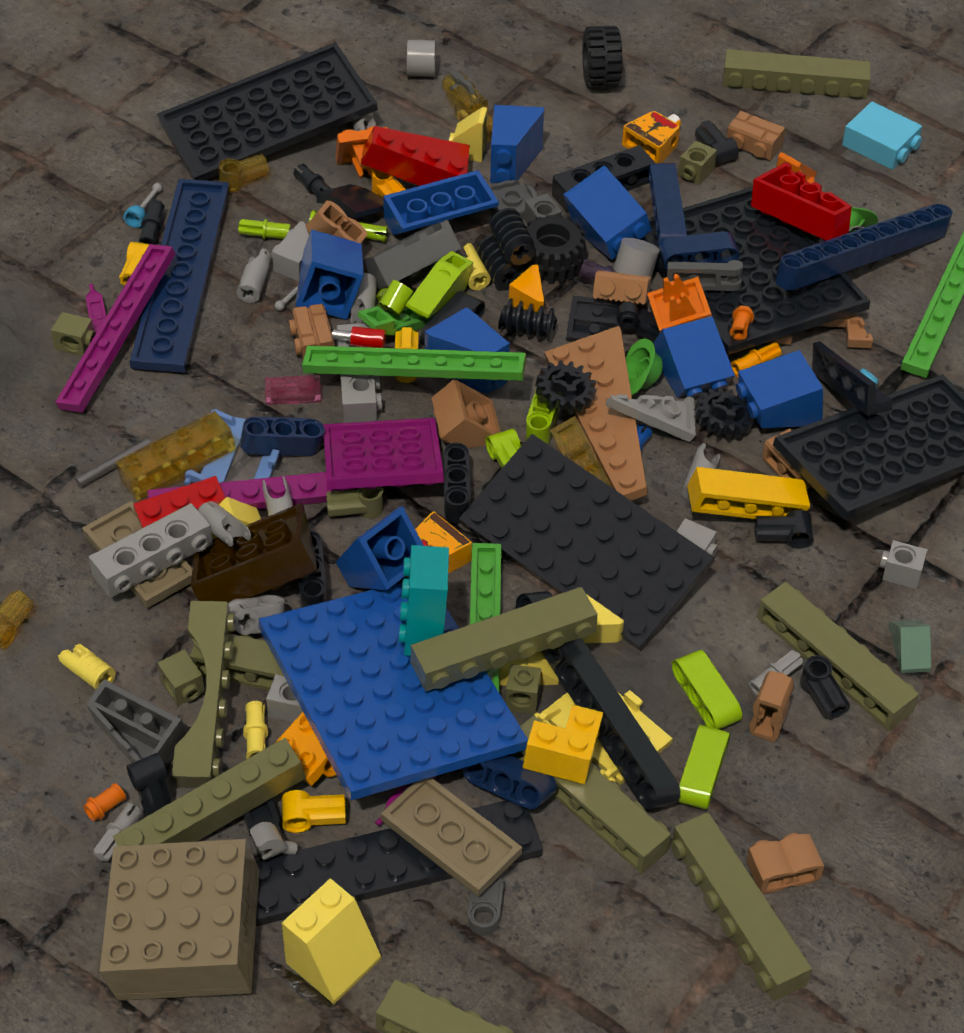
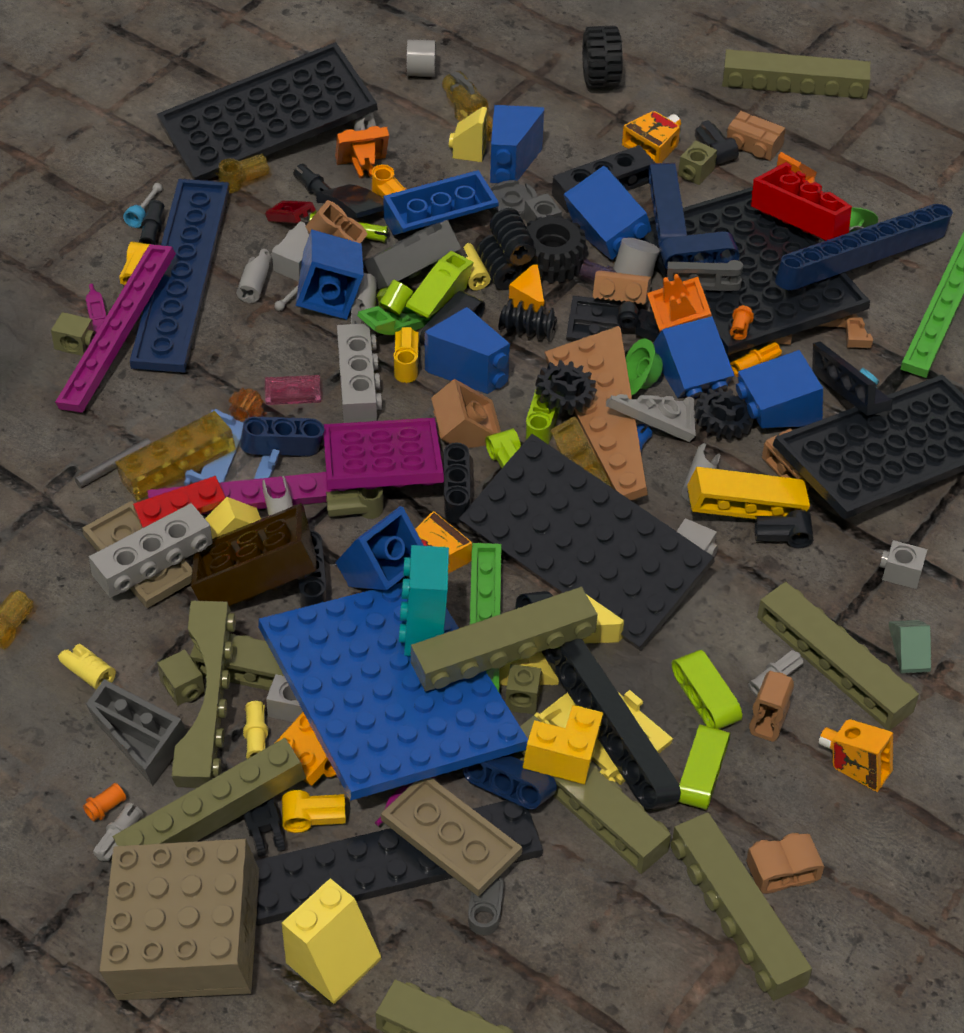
black piece [126,753,172,817] -> none
light grey piece [198,501,251,547] -> none
light grey piece [228,595,285,635] -> none
lime axle [238,219,291,240] -> none
light grey piece [250,822,298,861] -> none
medium nougat brick [288,304,335,360] -> none
bright green plate [302,346,526,381] -> none
red piece [332,326,386,348] -> none
red wedge [361,126,470,186] -> none
black piece [799,655,850,720] -> none
medium azure brick [842,102,922,170] -> none
none -> clear orange gear [228,388,264,422]
none -> dark red tile [265,200,316,223]
none -> light orange torso [819,719,893,792]

